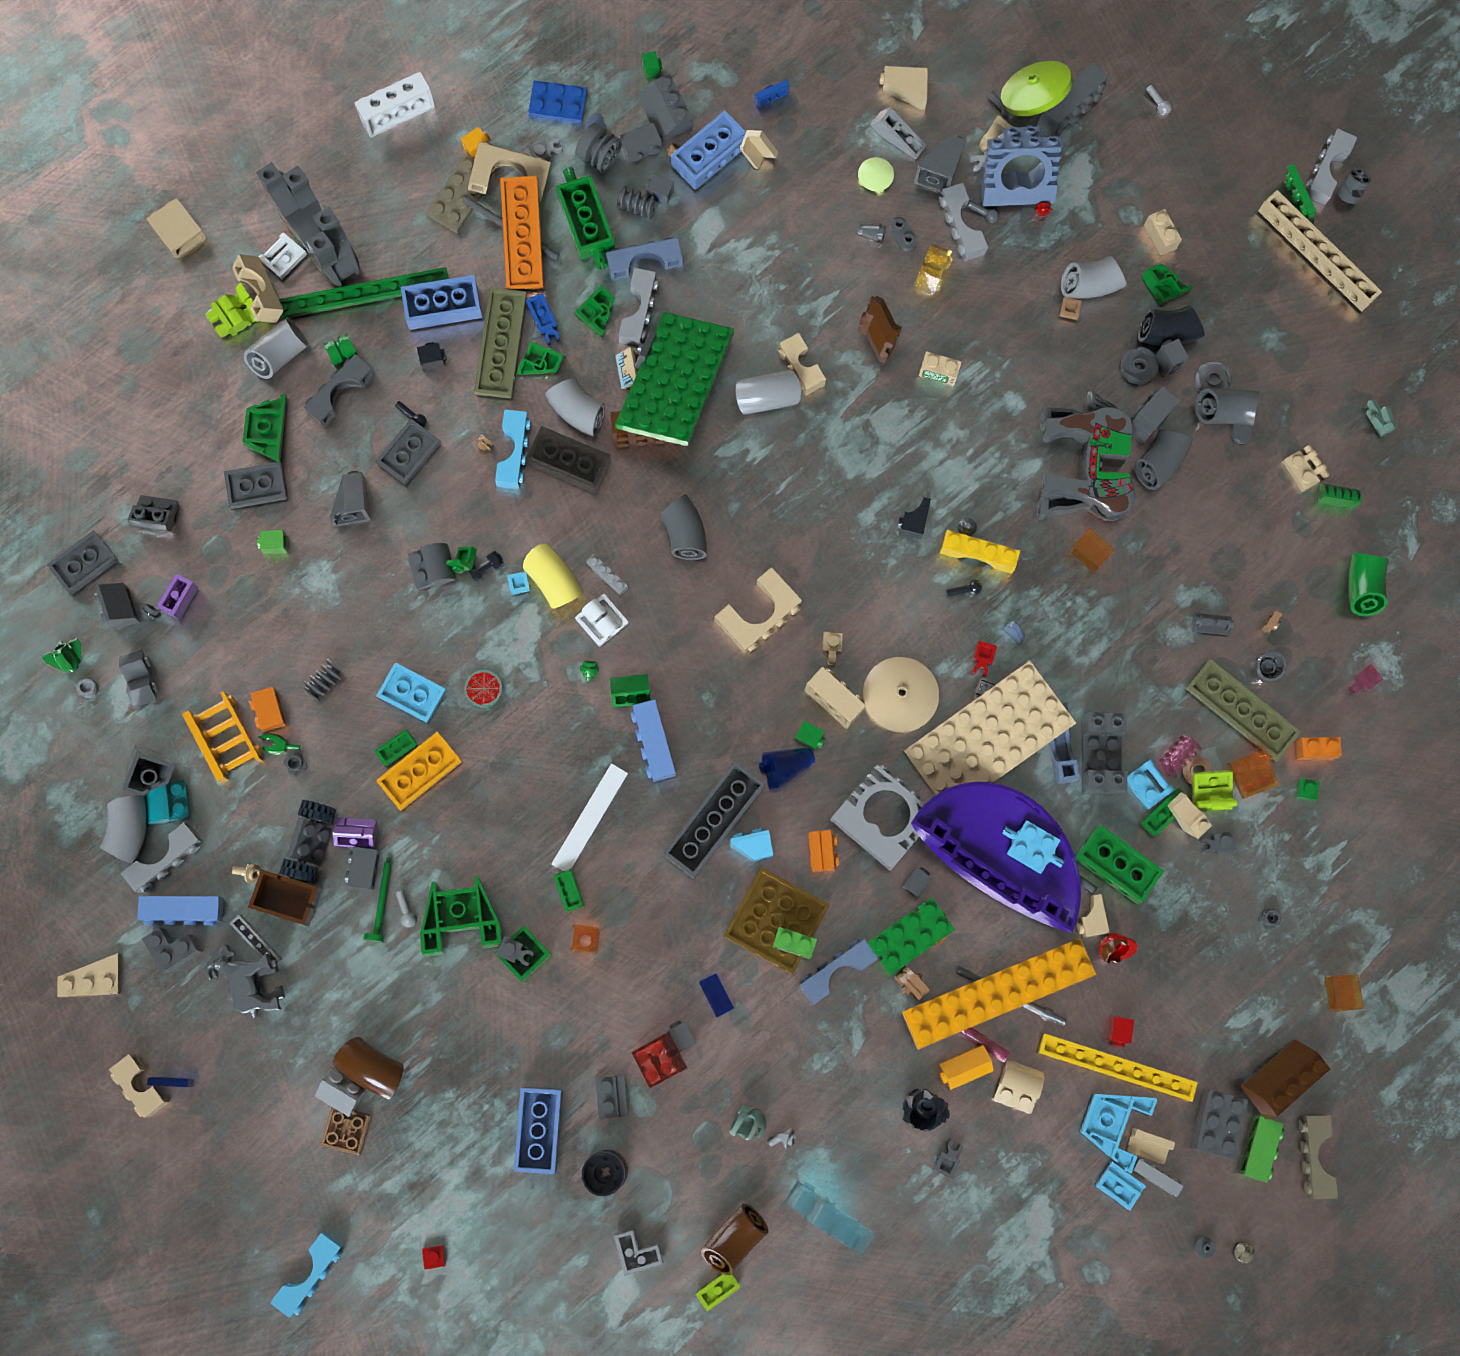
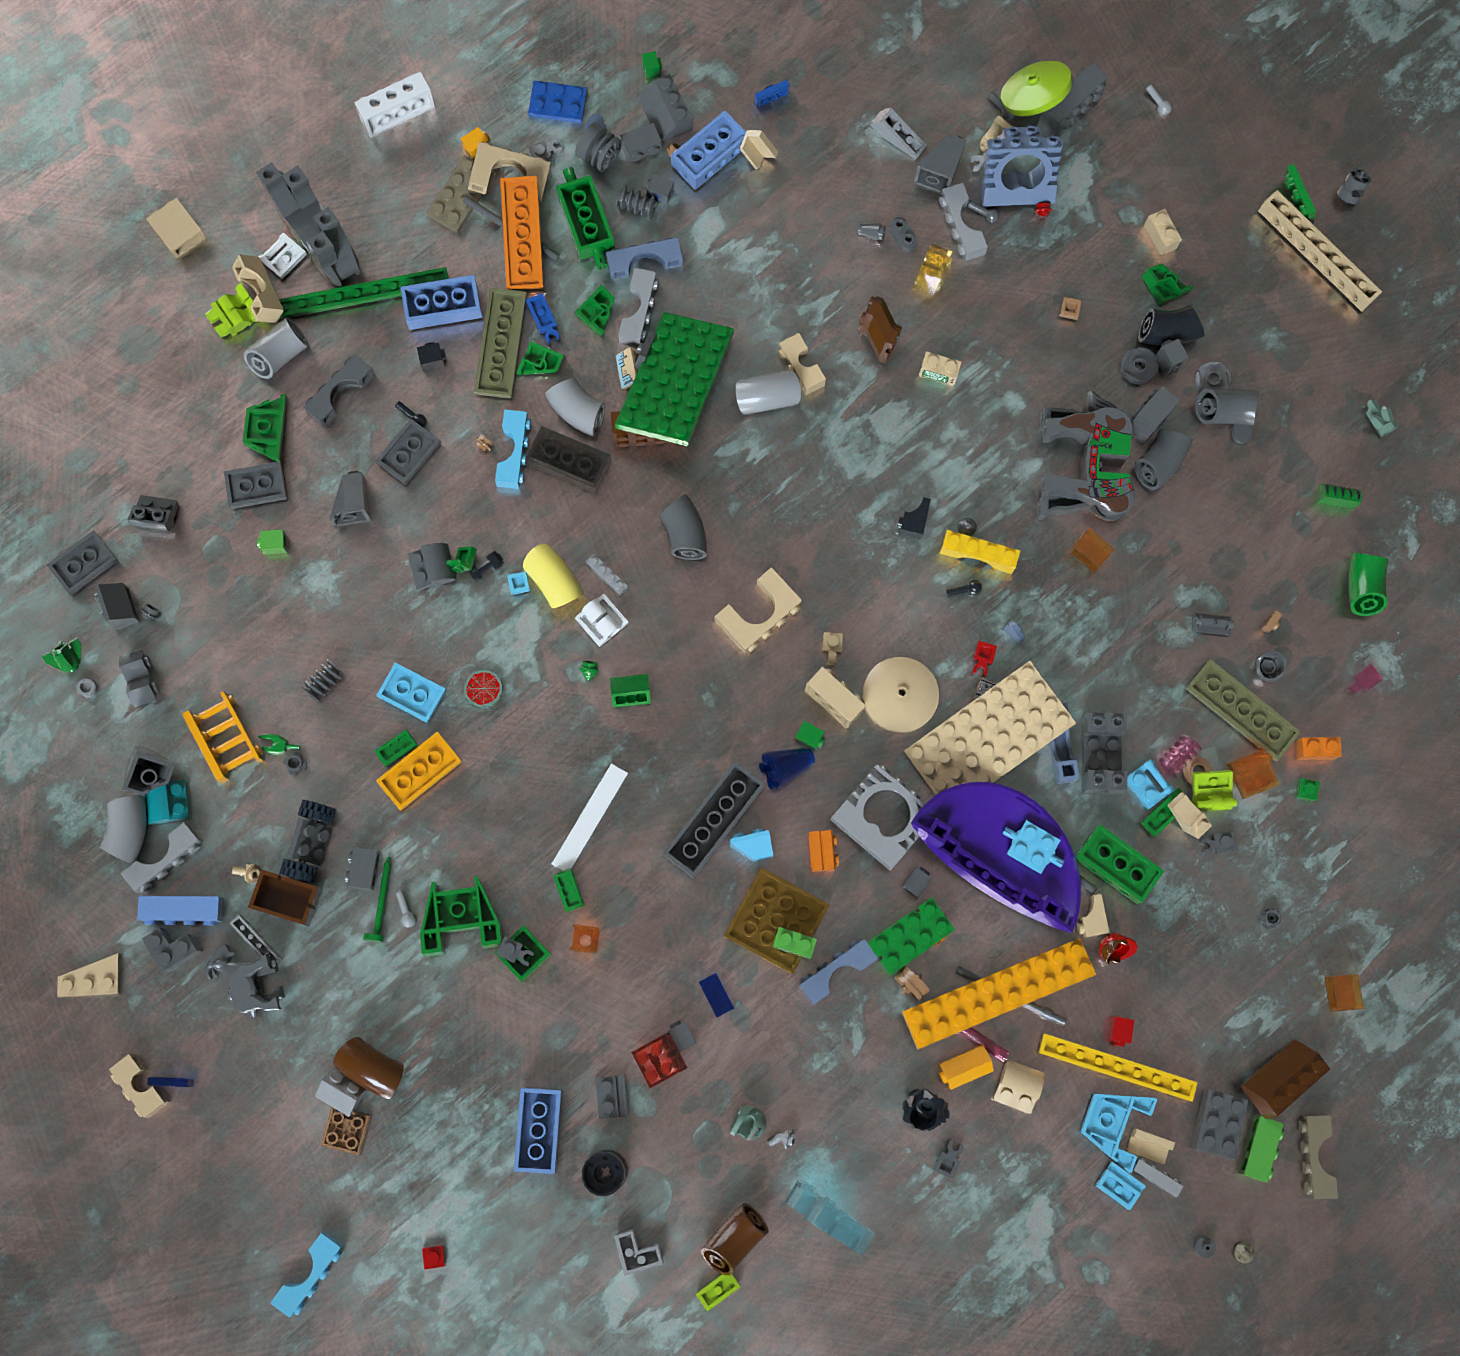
medium lavender brick [157,574,199,620] -> none
orange brick [249,686,287,733] -> none
green wheel [323,333,358,366] -> none
medium lavender brick [333,817,378,848] -> none
medium blue brick [630,699,676,782] -> none
yellowish green dish [858,157,894,193] -> none
tan slope [879,66,928,110] -> none
light grey brick [1061,256,1126,299] -> none
tan plate [1282,445,1330,492] -> none
light grey arch [1305,129,1358,205] -> none

